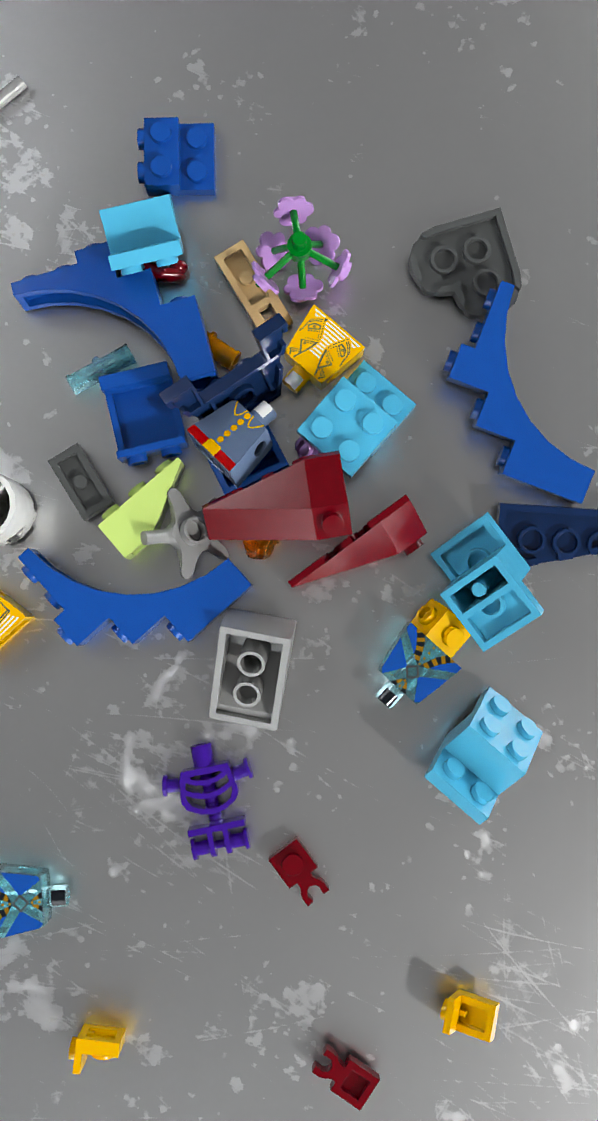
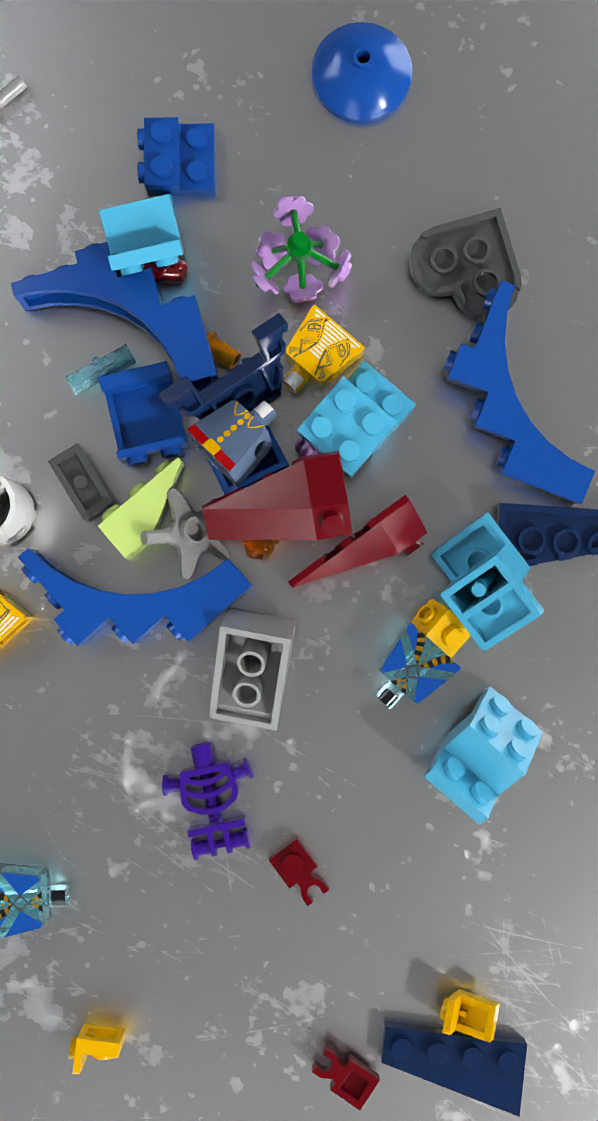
tan plate [214,240,293,328] -> none
none -> blue dish [311,22,412,123]
none -> dark blue wing [381,1021,527,1117]

